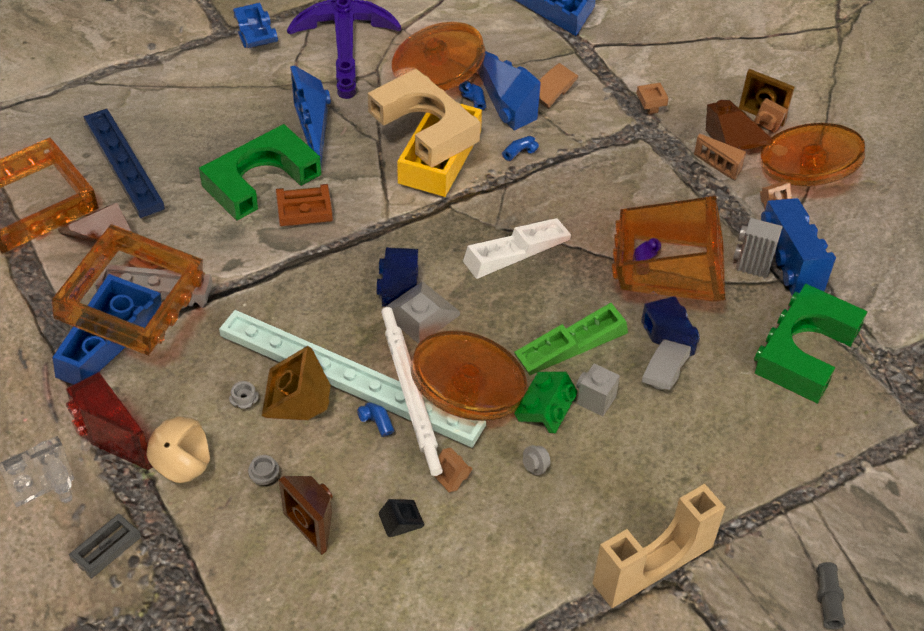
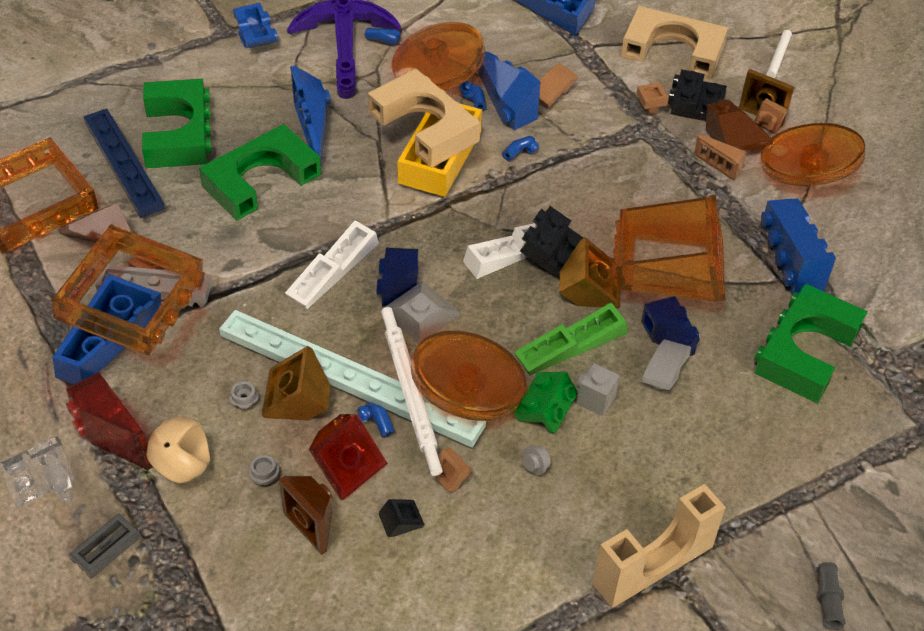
dark orange plate [276,184,333,226] -> none
dark purple arm [634,238,661,274] -> none
light grey brick [733,218,783,279] -> none
medium nougat tile [760,181,792,208] -> none
none -> green arch [142,78,212,169]
none -> white slope [285,221,379,309]
none -> clear red slope [309,414,388,500]
none -> blue arm [365,28,401,46]
none -> black plate [520,206,583,279]
none -> pearl gold slope [559,237,620,308]
none -> tan arch [621,6,728,79]
none -> black plate [668,69,727,121]
none -> white bar [767,30,792,78]

